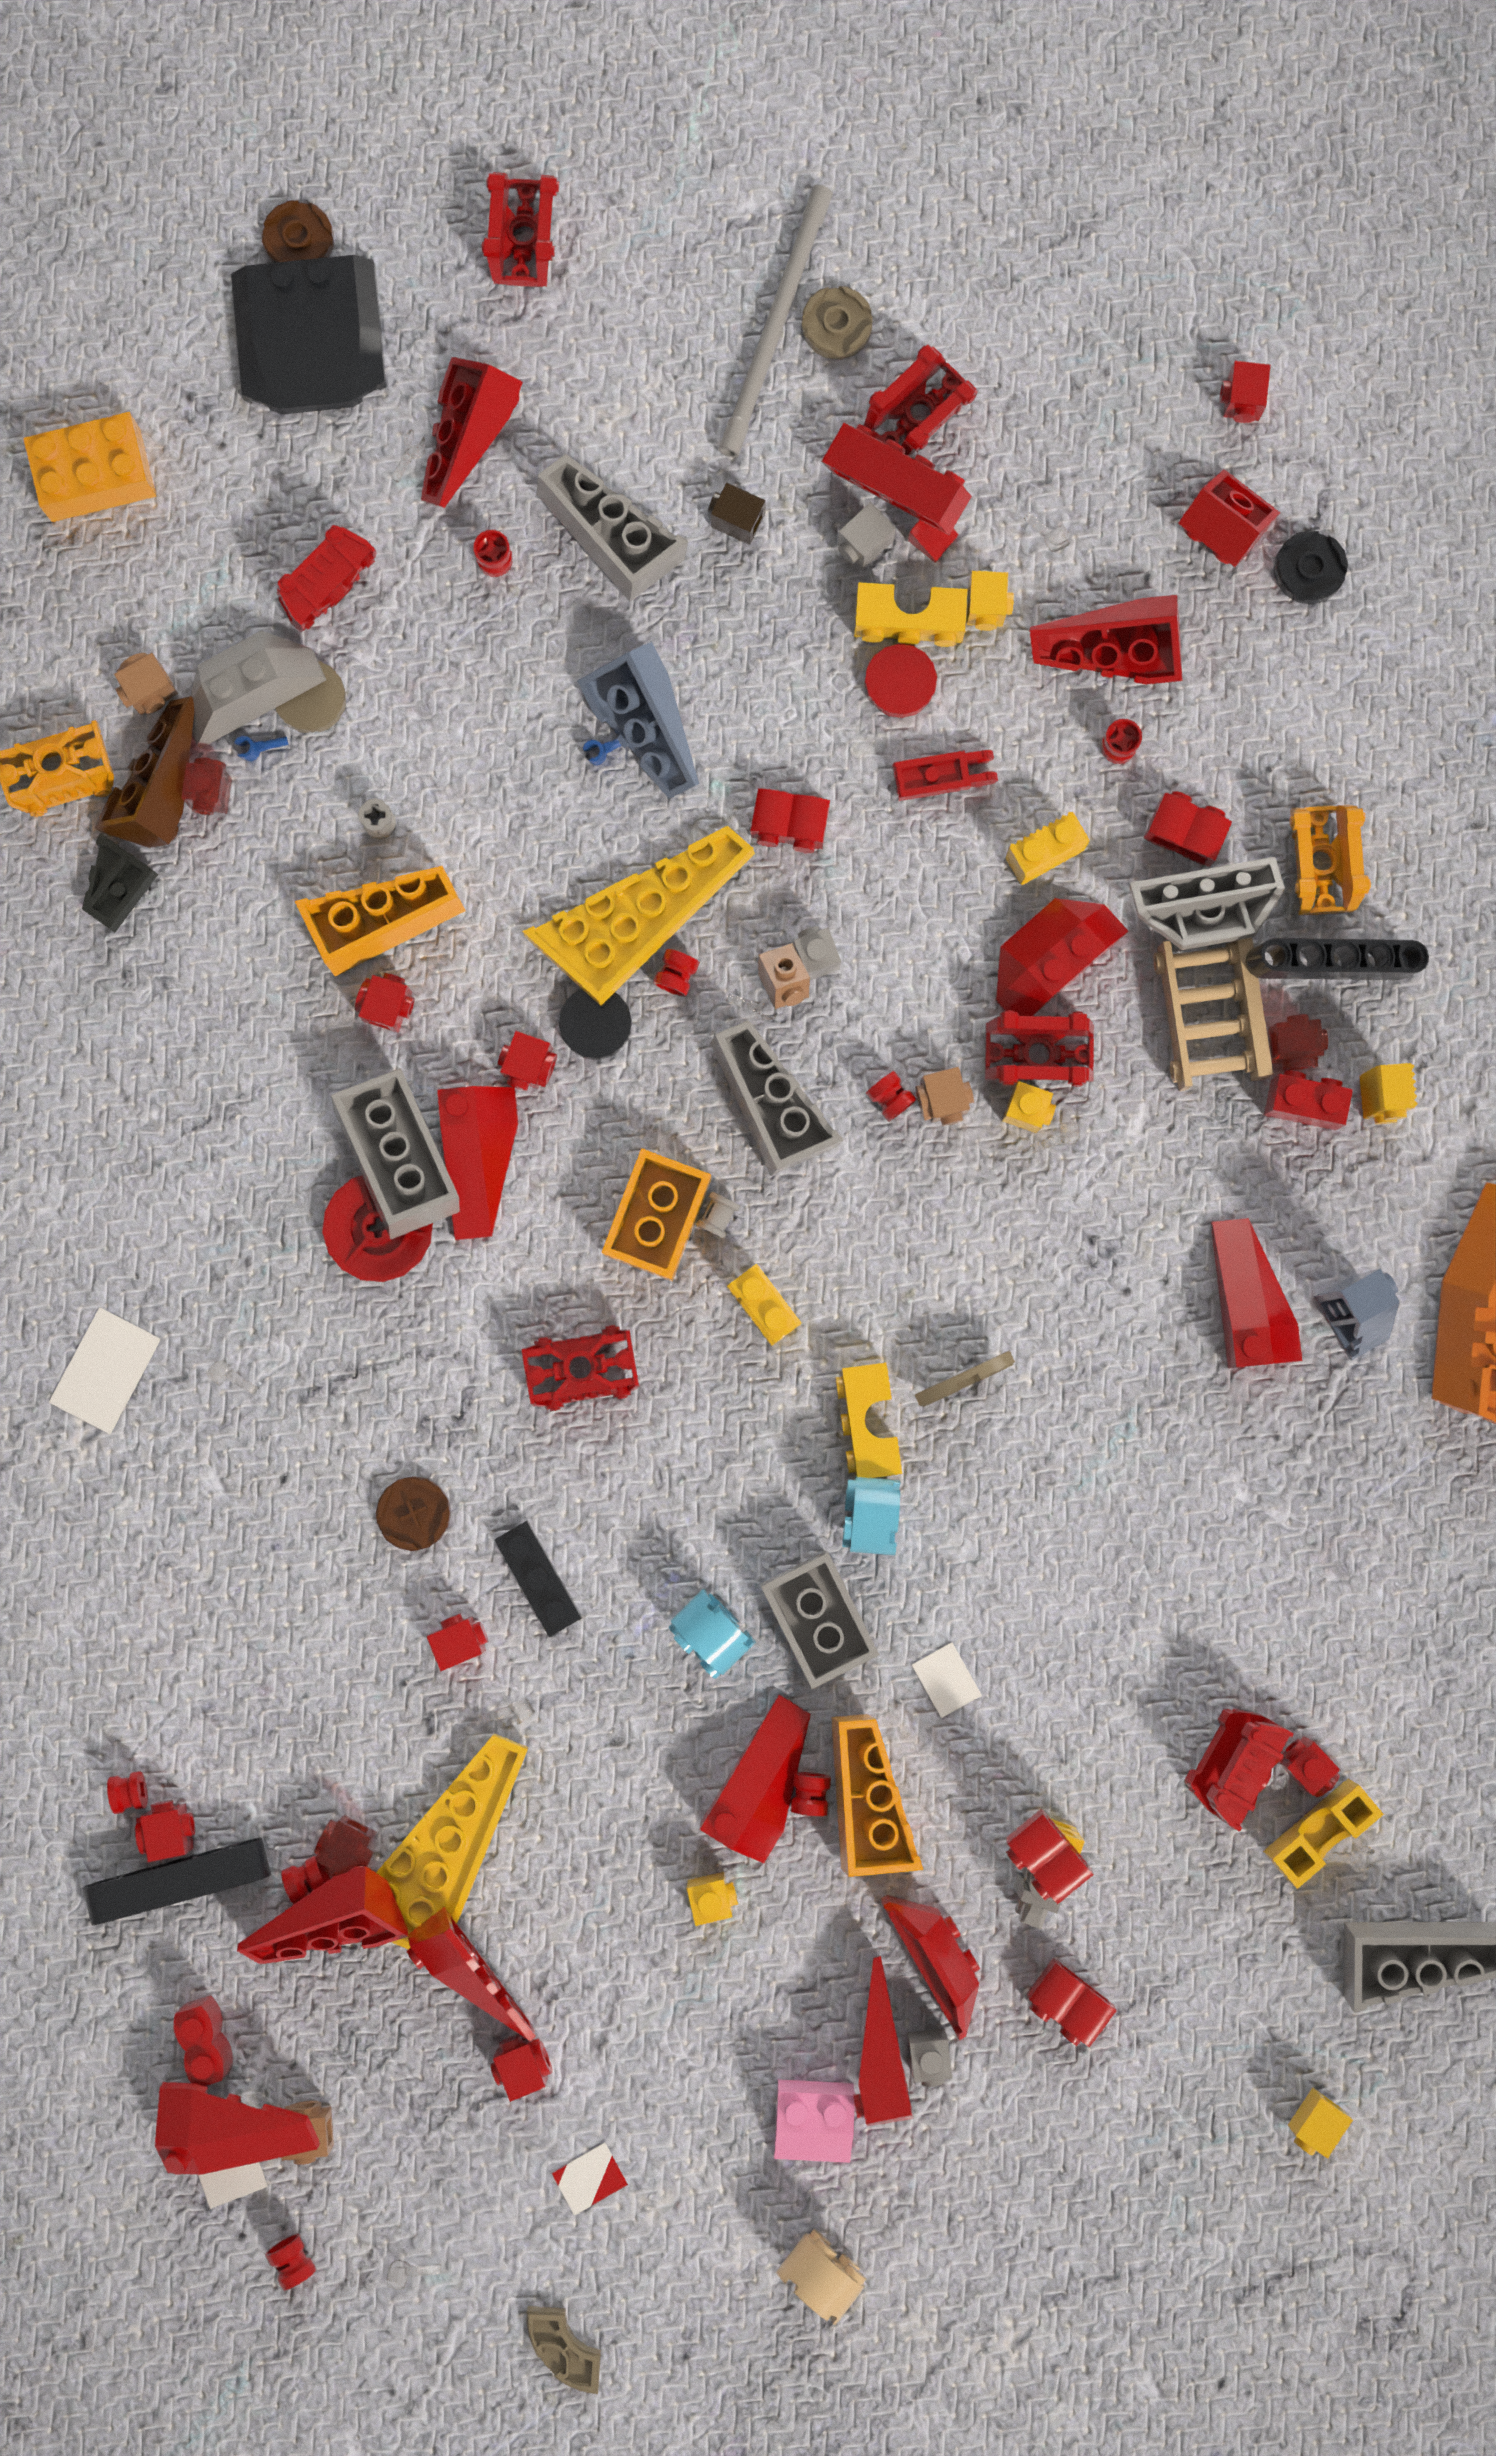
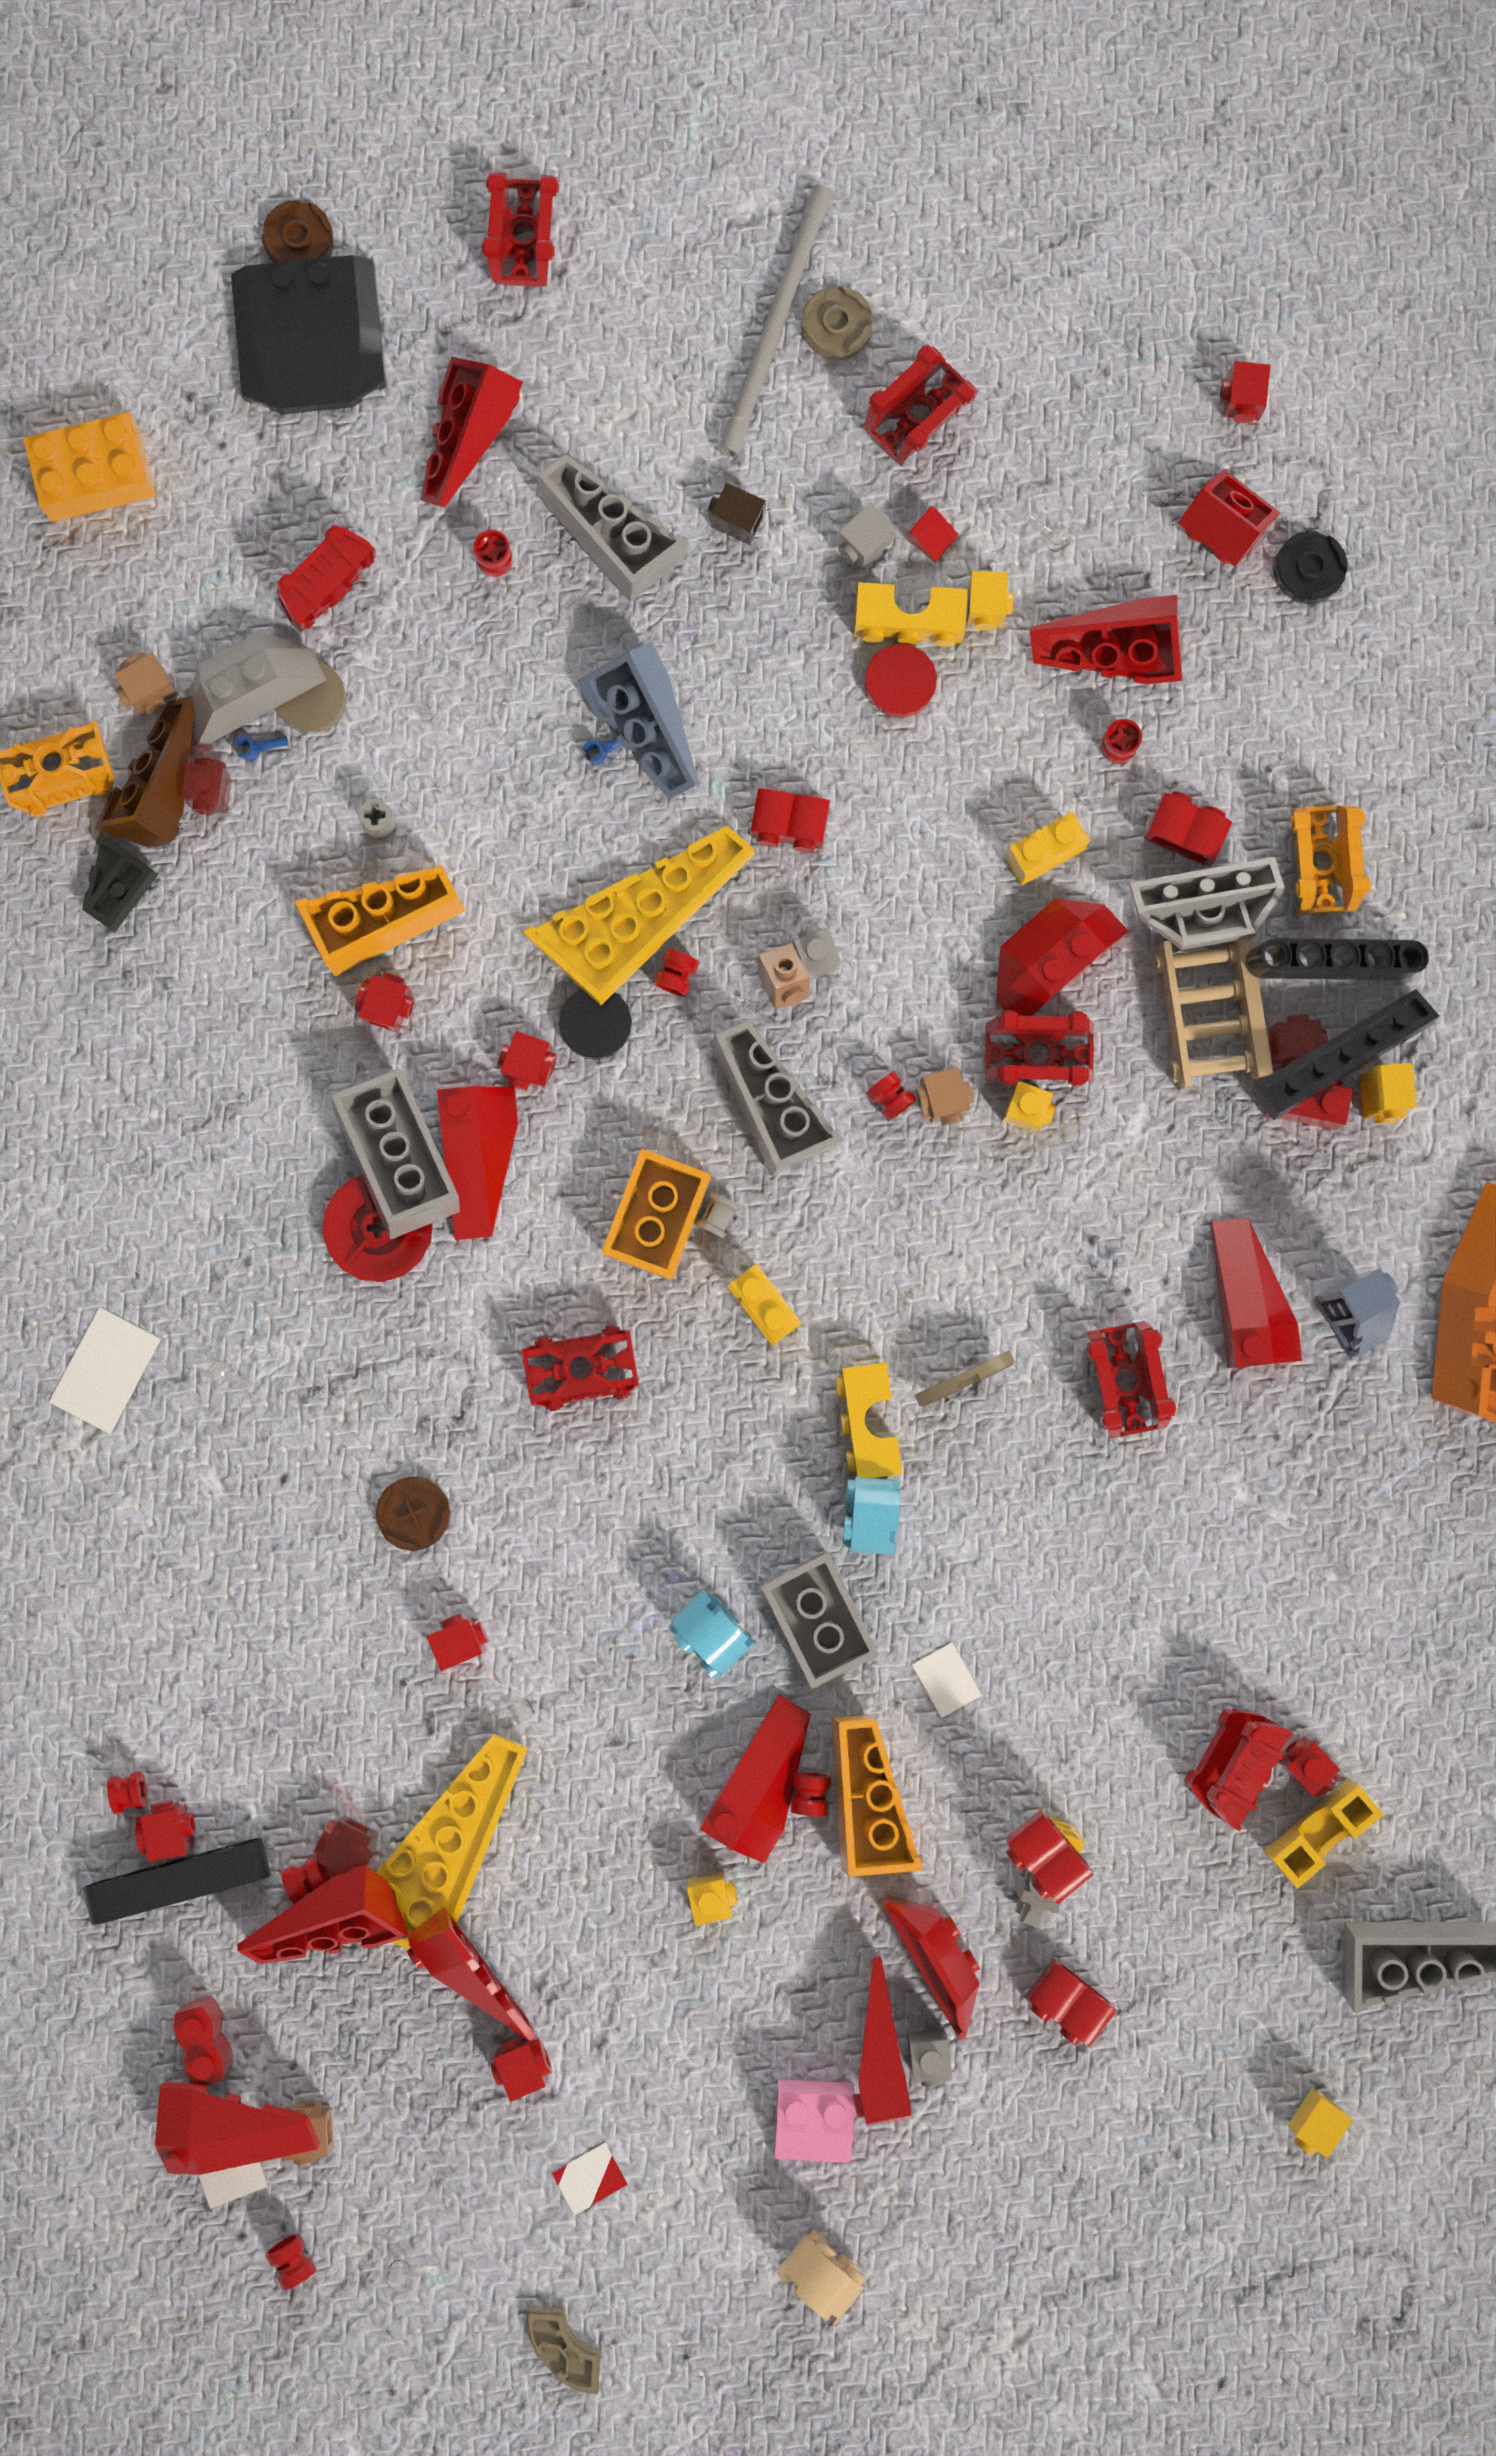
black plate [494,1520,583,1637] -> none
red brick [821,423,972,535] -> none
red hinge [892,749,998,801] -> none
none -> red piece [1086,1321,1176,1439]
none -> black plate [1250,989,1440,1120]

